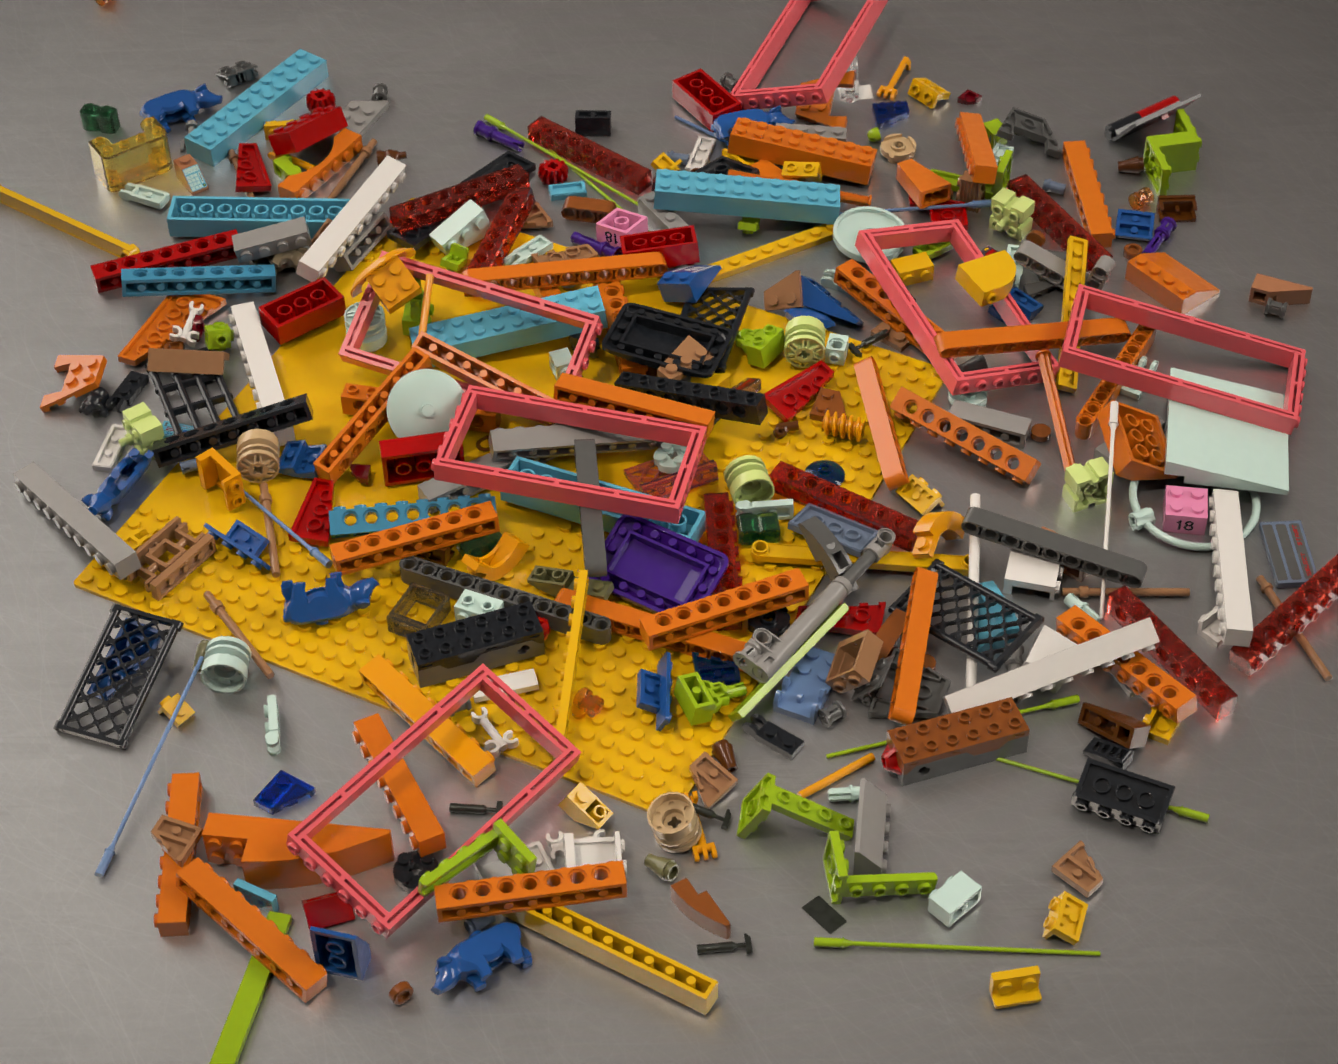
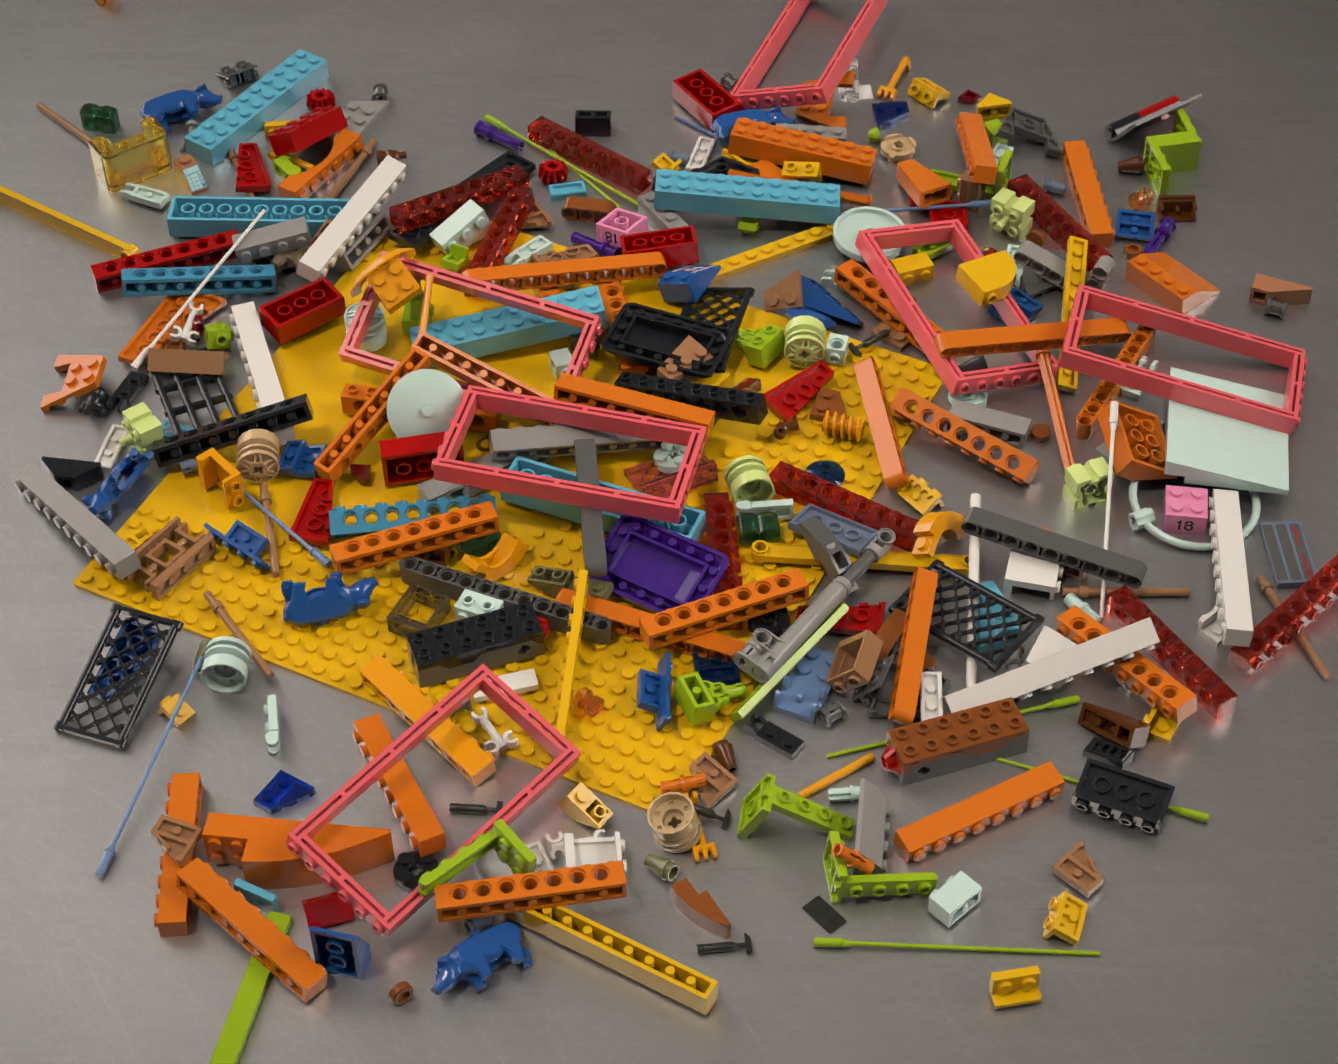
none -> medium nougat bar [36,102,111,157]
none -> black slope [41,456,104,492]
none -> white piece [130,209,266,371]
none -> orange pin [660,772,707,794]
none -> orange pin [831,842,875,875]
none -> orange brick [893,761,1065,863]
none -> white tile [920,672,943,721]
none -> yellow slope [976,93,1012,121]

